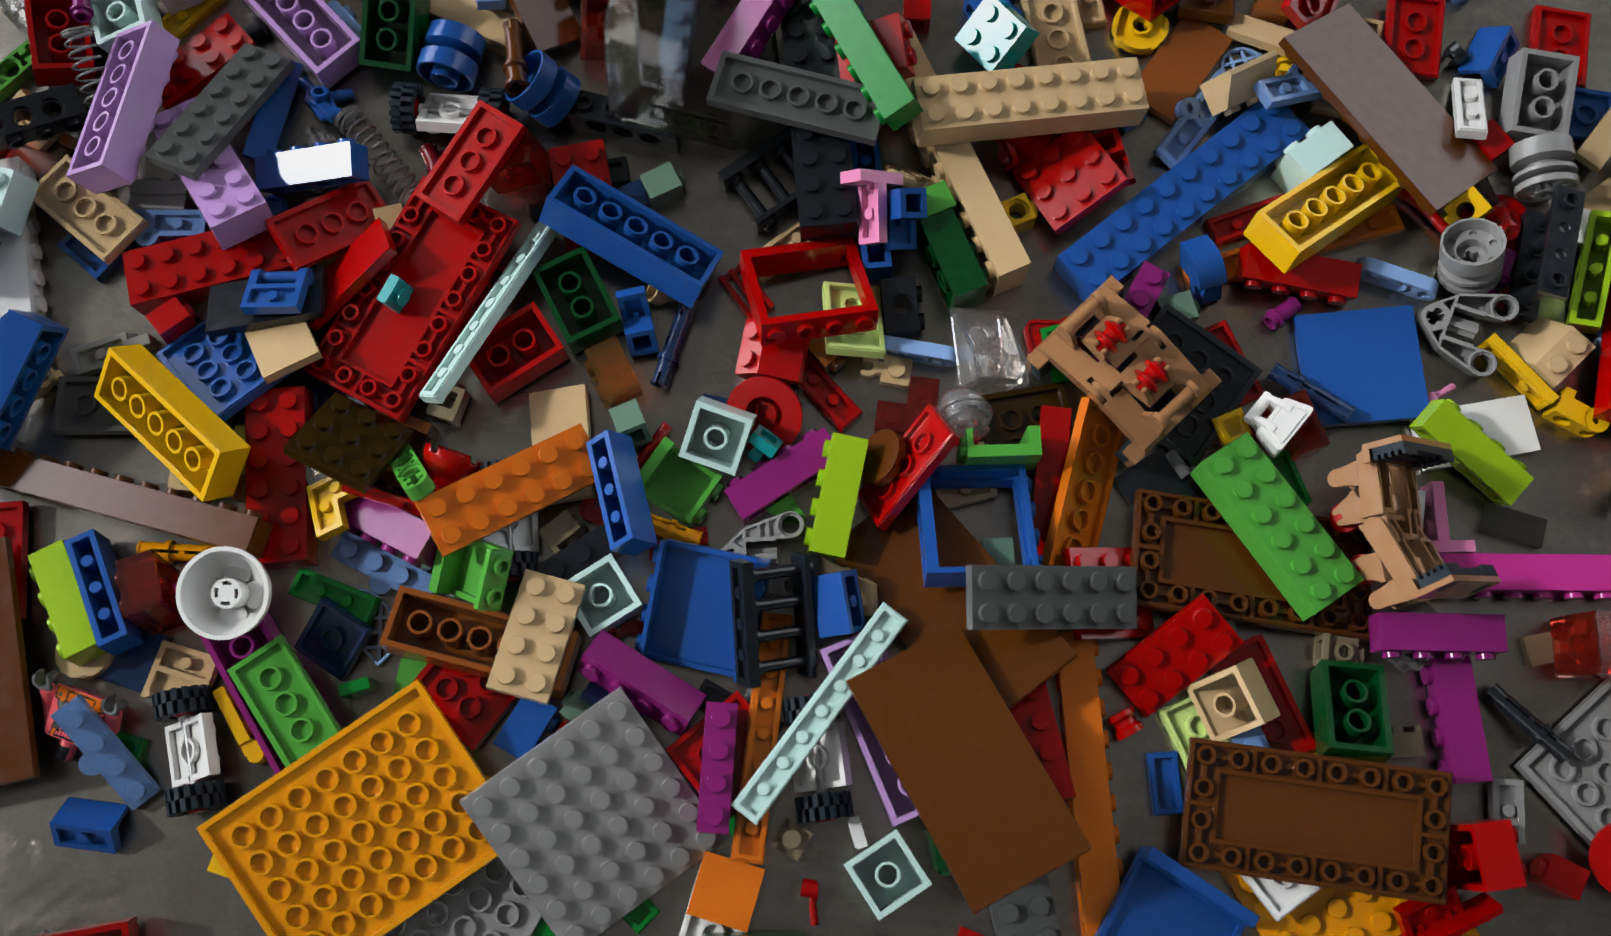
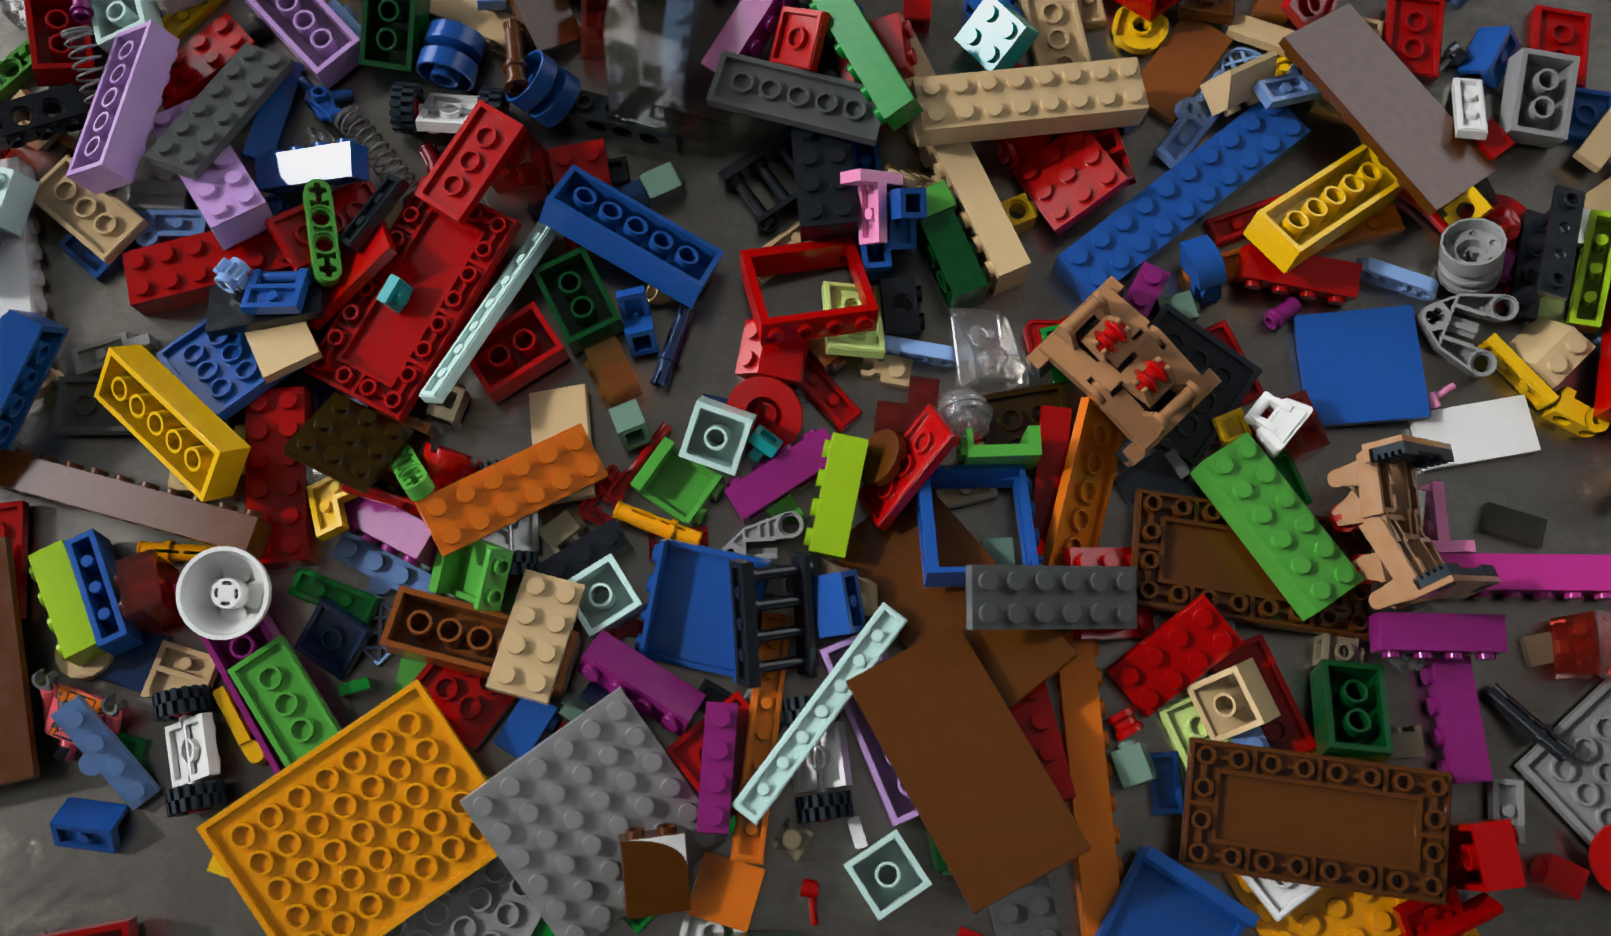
red brick [145,296,198,345] -> none
blue brick [586,429,658,557] -> none
red tile [718,263,775,319] -> none
dark blue pin [1267,362,1356,424] -> none
light aqua brick [1270,121,1354,193] -> none
lime brick [1409,399,1534,506] -> none
light grey wheel [1507,133,1581,203] -> none
none -> light blue gear [213,257,251,293]
none -> bright green beam [303,179,342,287]
none -> black tile [338,174,410,253]
none -> reddish brown panel [618,823,691,919]
none -> red tile [769,6,831,72]
none -> sand green brick [1110,739,1159,789]

